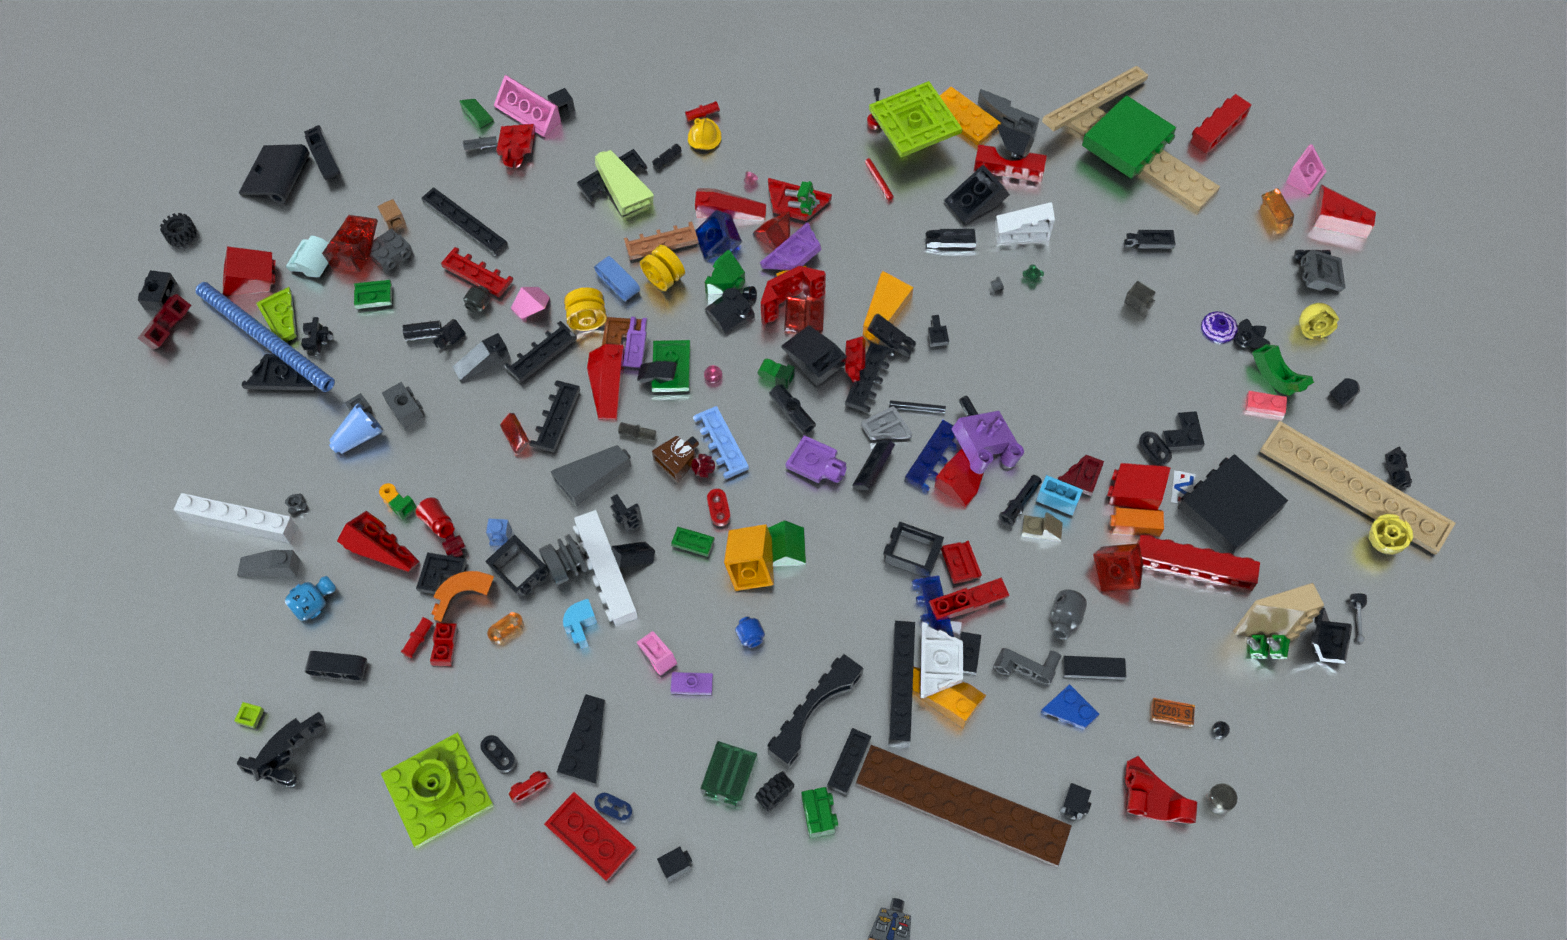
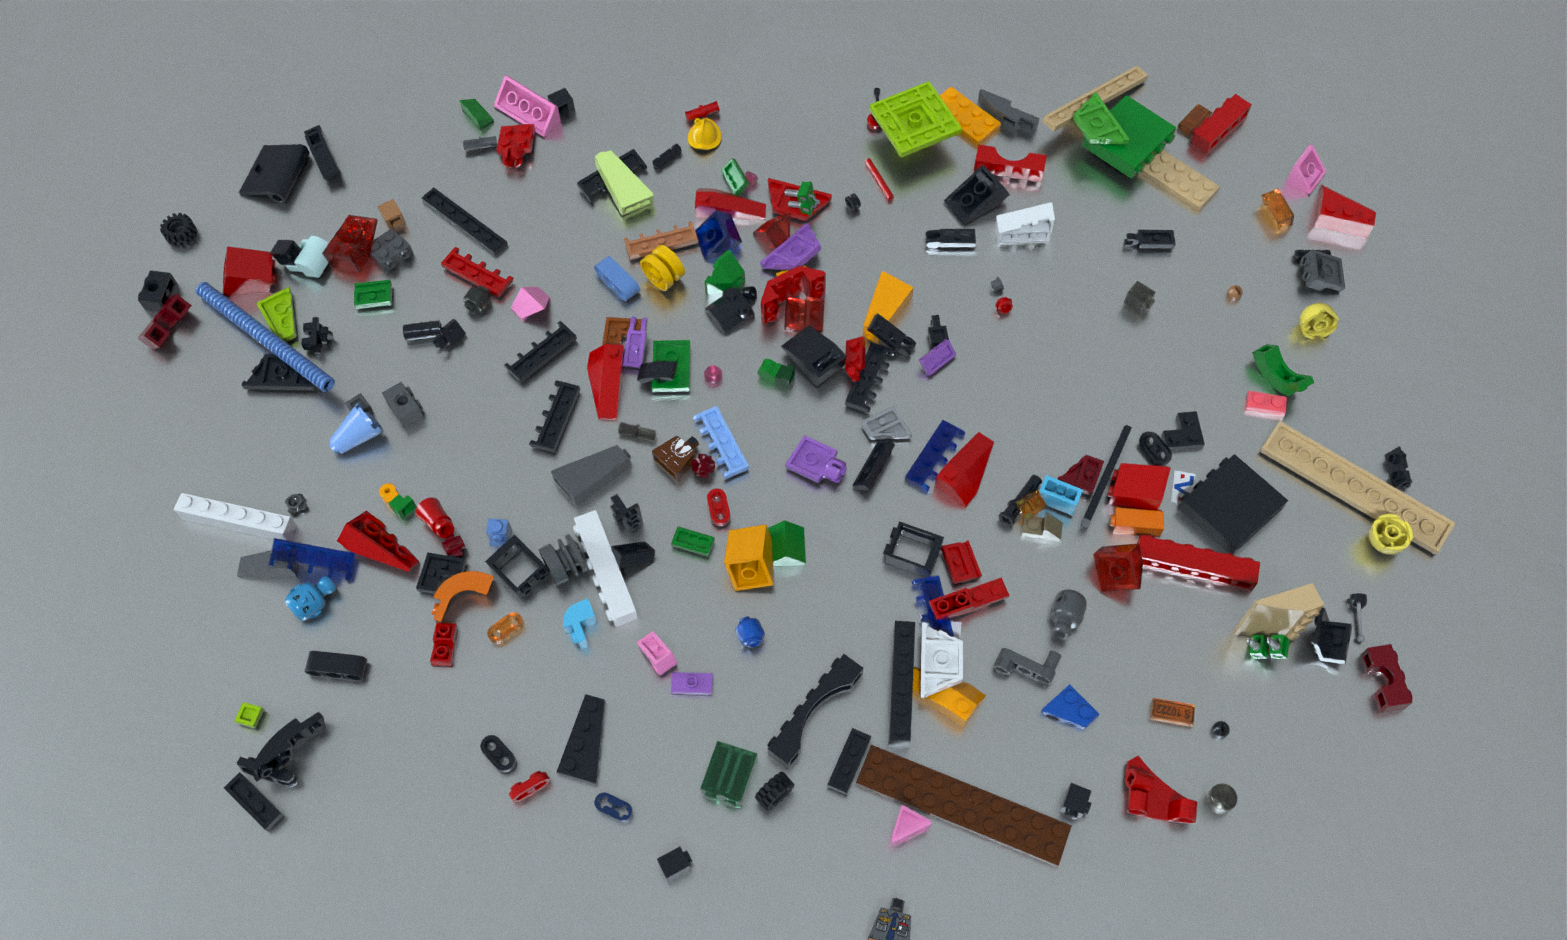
lime piece [381,732,494,849] -> none
red pin [401,617,434,658] -> none
black slope [452,333,510,382] -> none
clear red plate [500,413,530,454] -> none
red plate [544,792,637,882] -> none
yellow wheel [564,287,607,331] -> none
black piece [769,384,816,435] -> none
green brick [801,787,838,838] -> none
black bar [889,400,946,413] -> none
medium lavender piece [952,396,1024,474] -> none
black plate [960,632,982,675] -> none
black slope [997,124,1034,160] -> none
clear green plate [1022,264,1044,283] -> none
black tile [1063,656,1126,680] -> none
dish [1201,311,1238,343] -> none
black plate [1235,319,1270,349] -> none
black plate [1329,378,1360,406] -> none
none -> black plate [224,772,283,831]
none -> clear blue hinge [268,538,355,581]
none -> black brick [270,240,302,266]
none -> green plate [721,158,750,196]
none -> black bush [845,193,861,211]
none -> bright pink slope [890,805,932,847]
none -> medium lavender plate [919,339,957,376]
none -> red plate [995,297,1013,314]
none -> clear orange plate [1016,490,1048,519]
none -> bright green wing [1073,92,1129,145]
none -> black tile [1081,425,1132,529]
none -> clear orange tile [1178,104,1212,136]
none -> medium nougat hinge [1227,285,1243,301]
none -> dark red arch [1361,644,1413,713]

